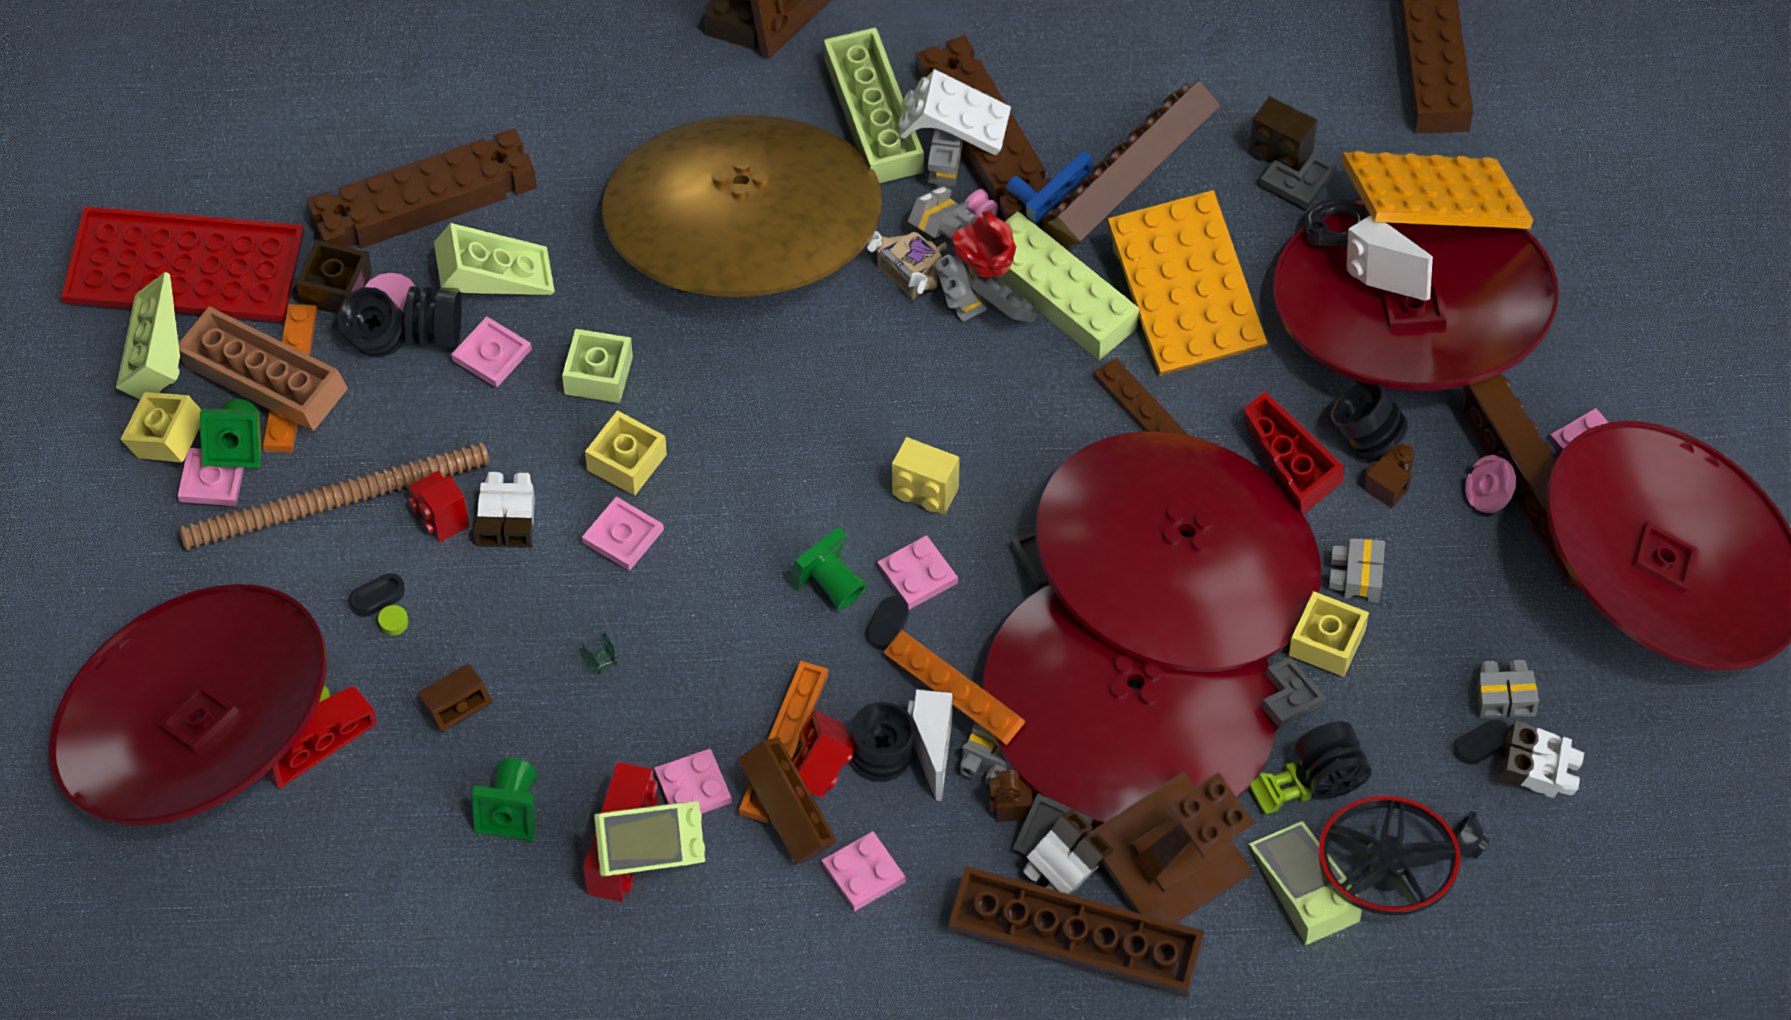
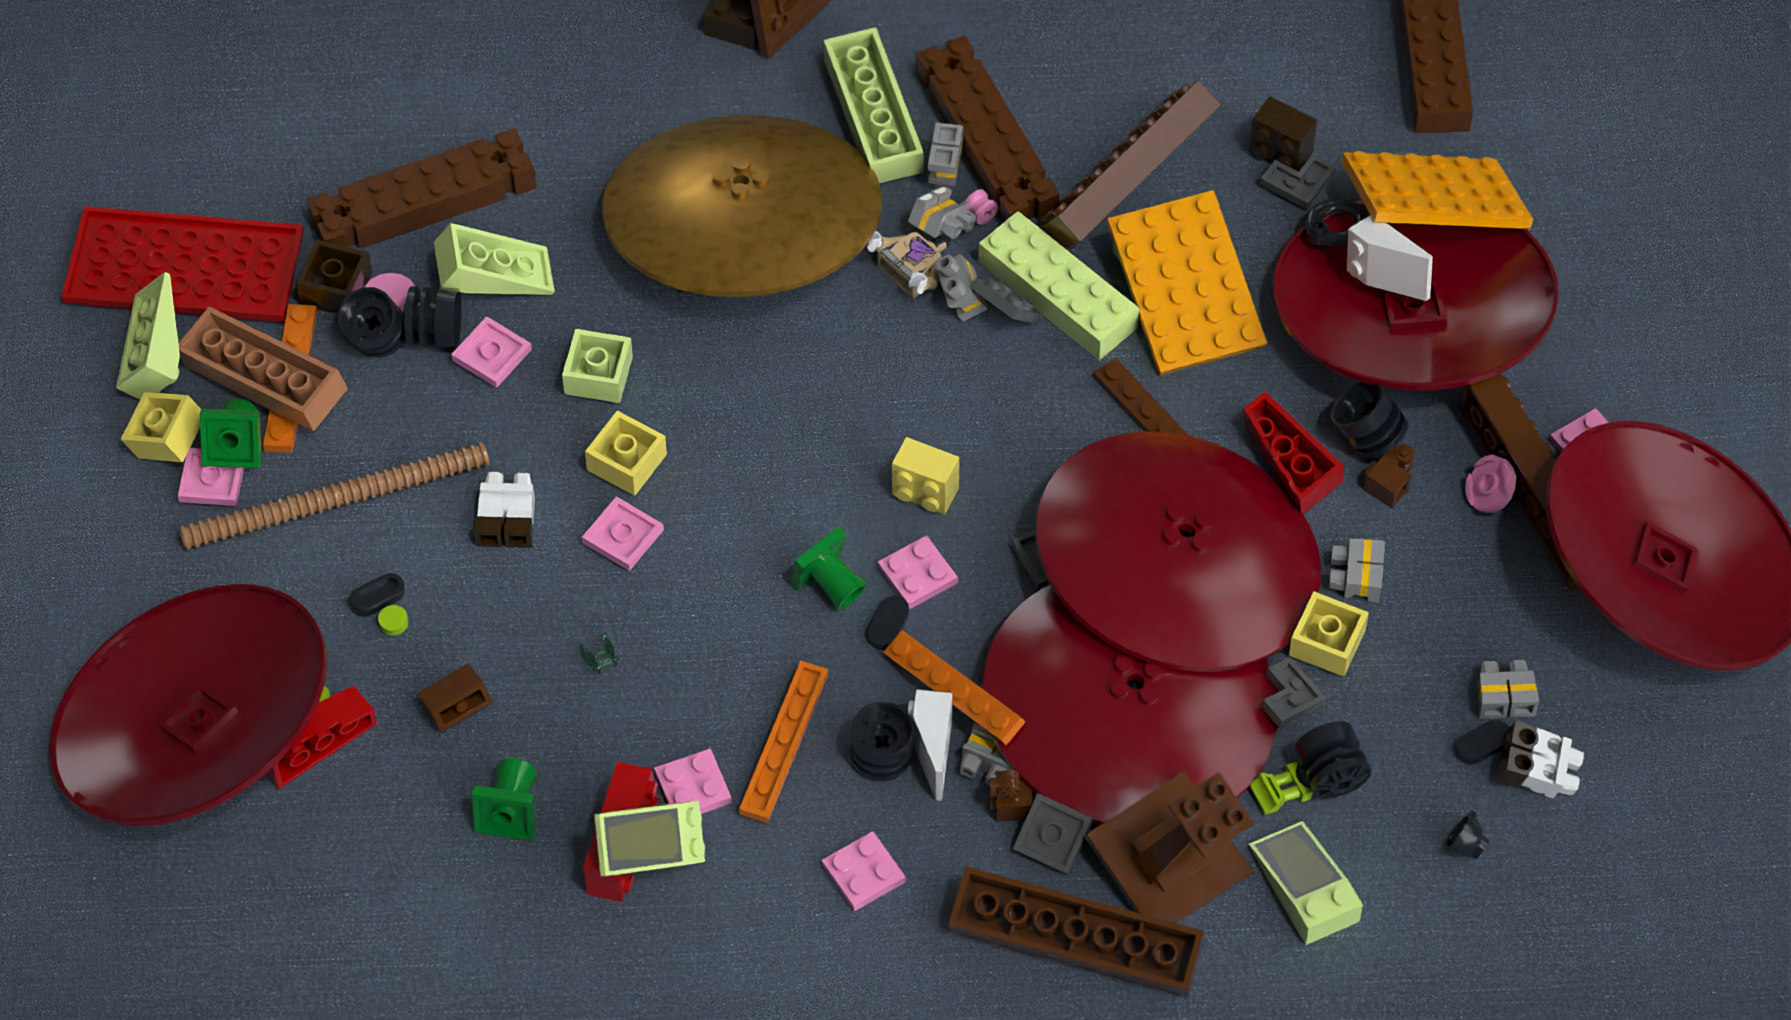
red brick [407,471,470,543] -> none
reddish brown brick [738,737,837,864] -> none
red brick [793,709,853,798] -> none
white bracket [898,69,1011,155] -> none
red hair [952,211,1017,278] -> none
blue piece [1006,150,1093,224] -> none
hips [1024,808,1115,894] -> none
black wheel [1318,796,1460,916] -> none

